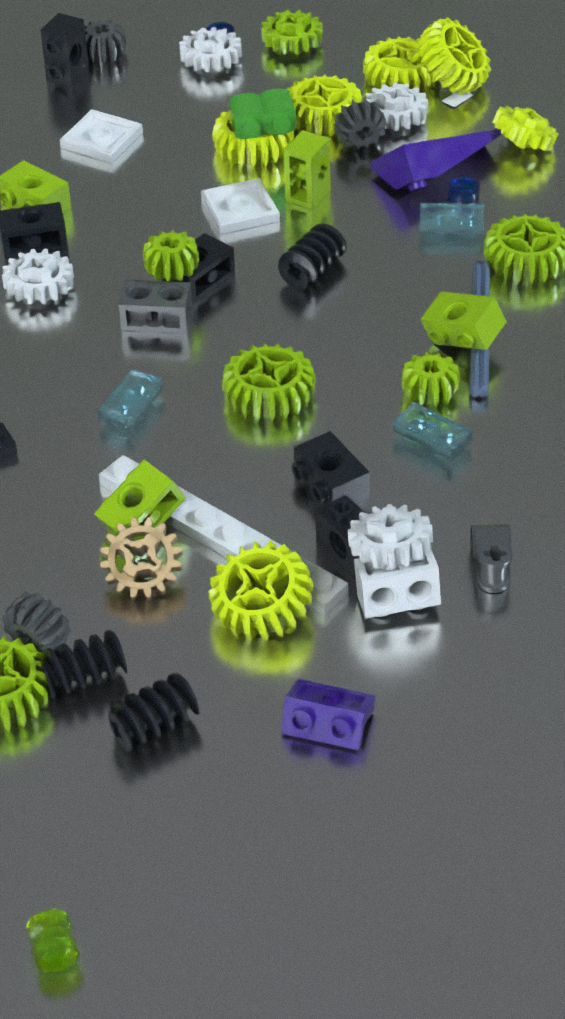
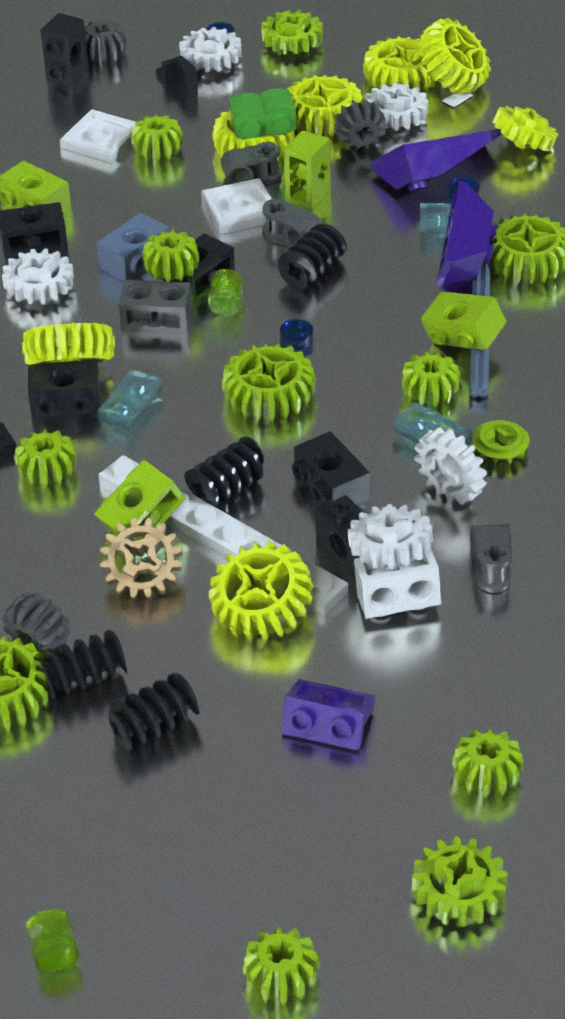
none -> lime gear [14,429,77,488]
none -> neon yellow gear [22,323,115,365]
none -> black brick [28,360,101,418]
none -> sand blue brick [96,212,169,282]
none -> lime gear [131,115,183,161]
none -> black slope [156,56,198,97]
none -> black piece [184,436,264,507]
none -> clear neon green wheel [208,269,244,316]
none -> dark grey piece [221,142,282,185]
none -> lime gear [242,925,319,1006]
none -> dark grey piece [262,199,323,248]
none -> clear blue tile [280,319,314,350]
none -> lime gear [412,836,508,927]
none -> white gear [414,427,487,504]
none -> dark purple wedge [436,181,497,292]
none -> lime gear [452,726,524,799]
none -> lime gear [472,420,530,464]

